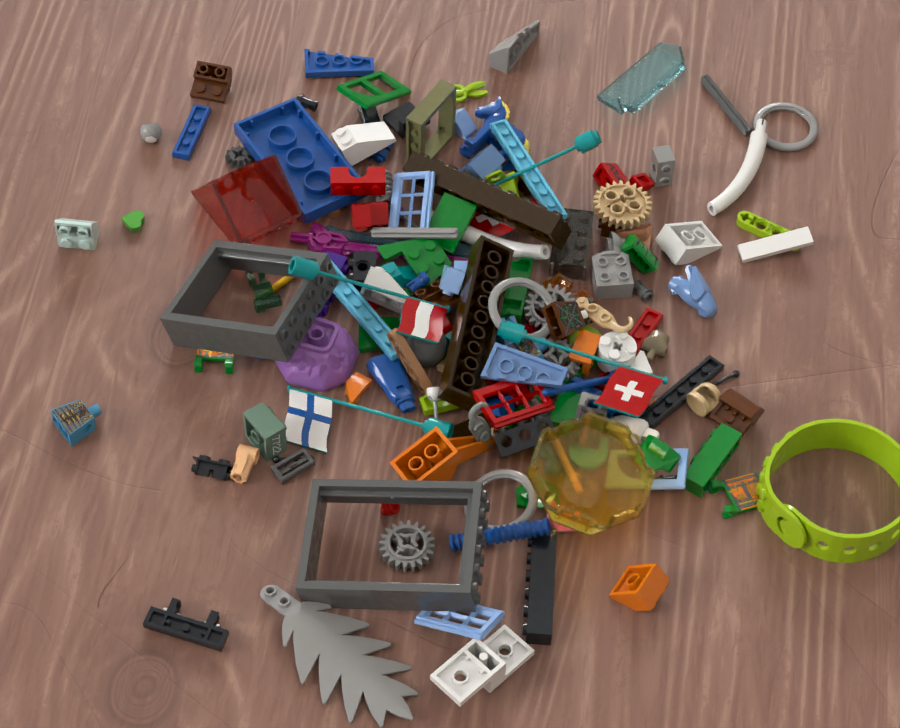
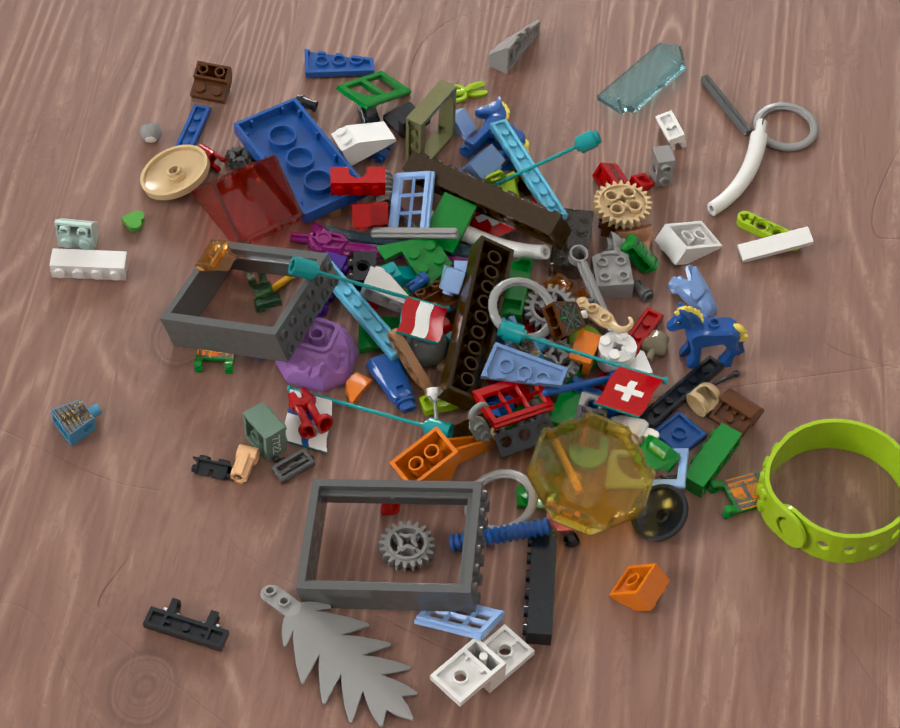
none -> white brick [49,248,129,281]
none -> tan dish [140,145,210,200]
none -> clear orange slope [195,239,236,271]
none -> red hinge [198,144,227,172]
none -> red piece [288,387,333,439]
none -> black hinge [563,530,581,548]
none -> light grey piece [568,245,613,335]
none -> black dish [631,484,689,542]
none -> white hinge [655,110,687,150]
none -> blue tile [655,411,707,451]
none -> blue animal [667,302,749,369]

